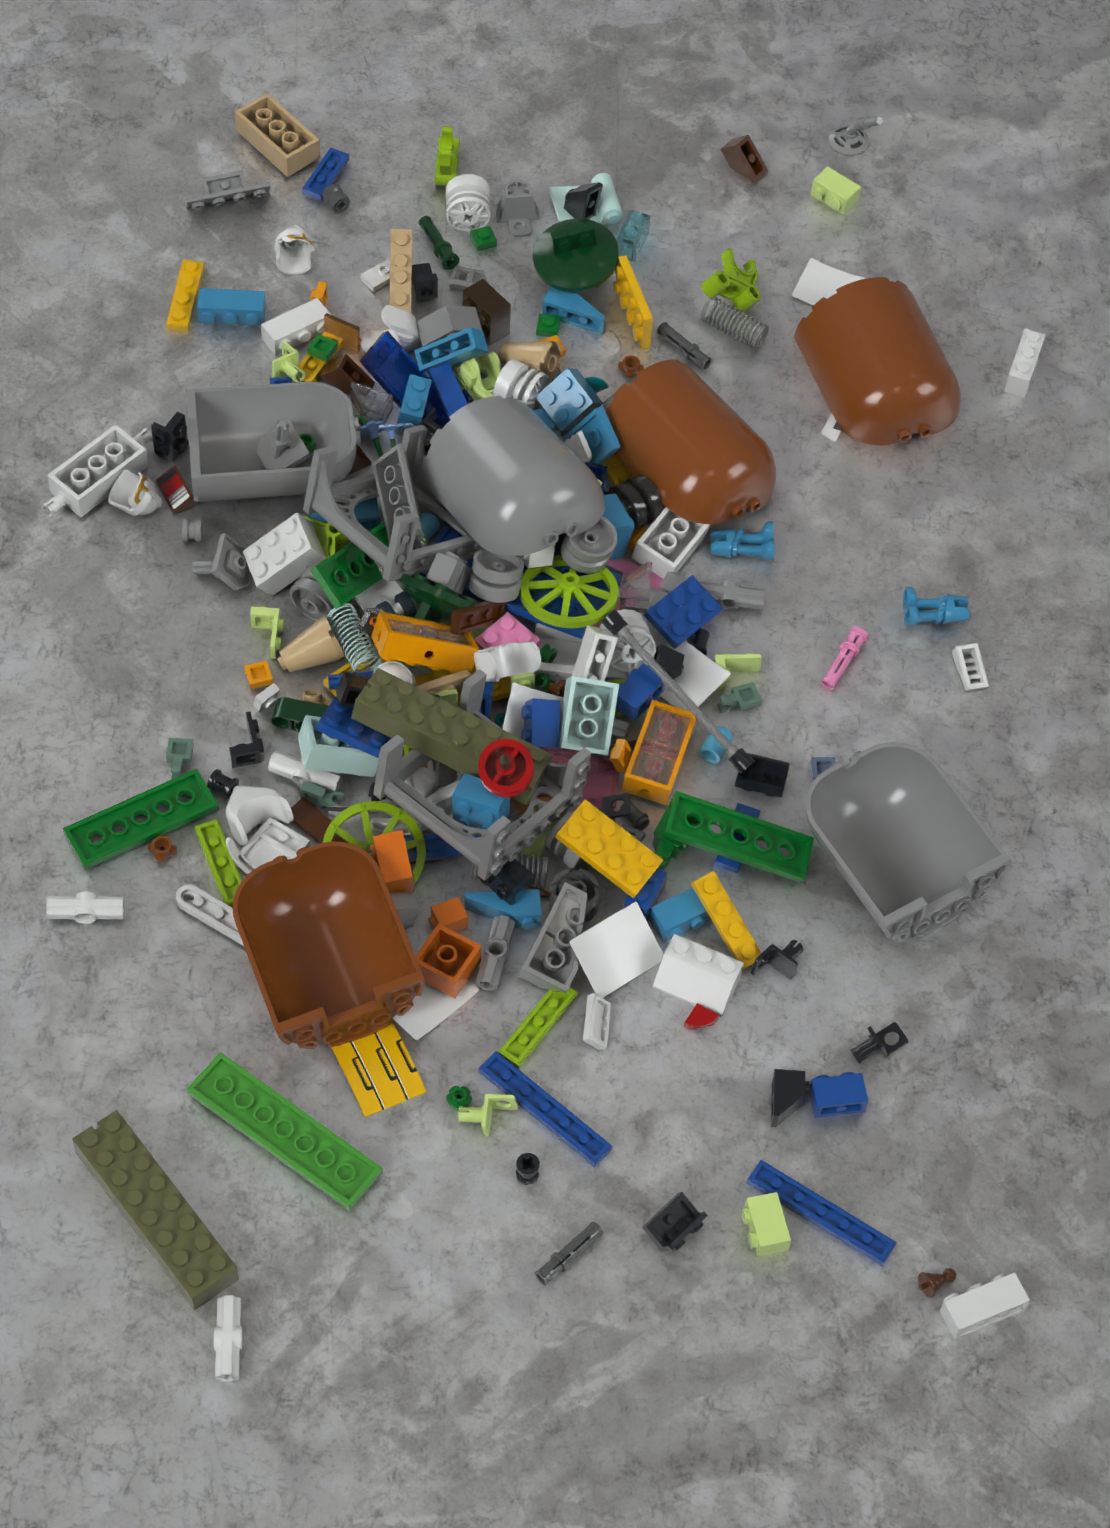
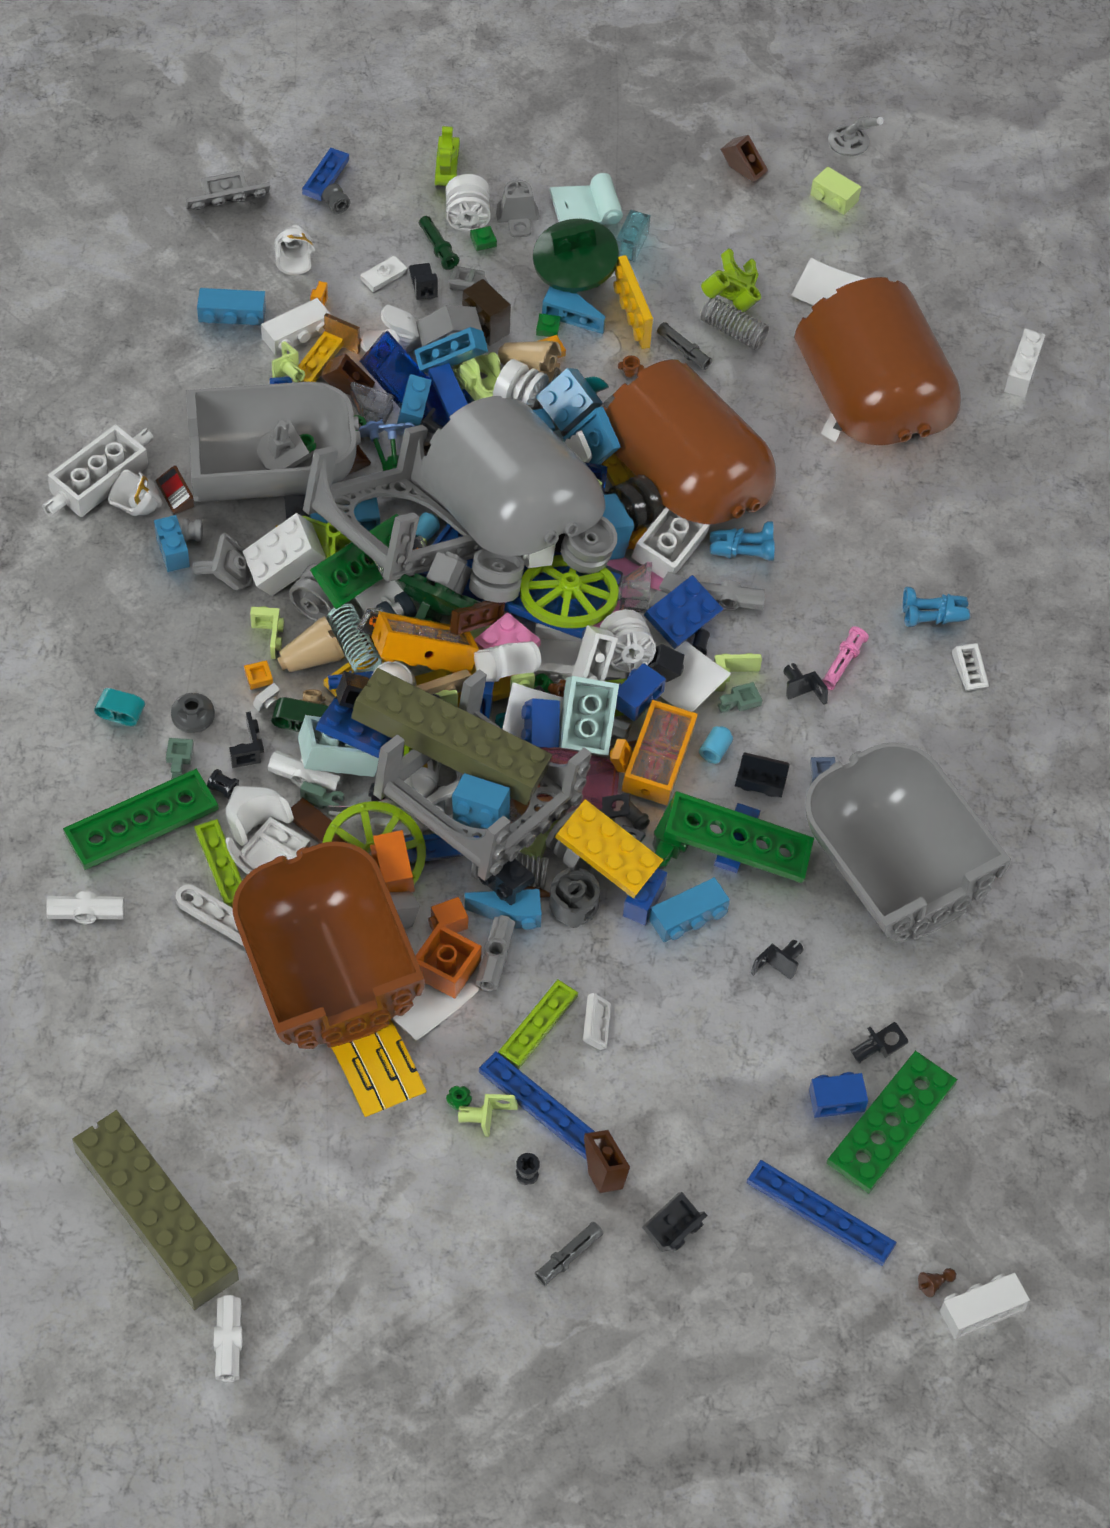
dark orange plate [148,836,177,862] -> none
black bracket [151,412,189,462] -> none
yellow plate [166,259,204,332] -> none
bright green plate [187,1052,383,1211] -> none
tan brick [235,93,320,177] -> none
green plate [307,334,338,362] -> none
light grey slope [372,444,425,543] -> none
tan bracket [389,229,412,313] -> none
red wheel [478,739,534,798] -> none
light grey wedge [518,882,588,993] -> none
green bush [540,644,558,663] -> none
black slope [564,182,603,219] -> none
white sticker [569,902,664,998] -> none
light grey hose [601,609,755,774] -> none
white slope [652,934,744,1017] -> none
red tile [684,1003,719,1029] -> none
yellow plate [691,871,761,969] -> none
yellowish green brick [741,1192,791,1257] -> none
black slope [771,1069,810,1127] -> none
none -> teal beam [94,688,145,726]
none -> dark azure piece [154,515,190,572]
none -> dark grey piece [171,693,215,733]
none -> black bracket [284,495,309,520]
none -> reddish brown slope [584,1130,630,1193]
none -> black bracket [783,663,828,705]
none -> green plate [826,1050,958,1194]

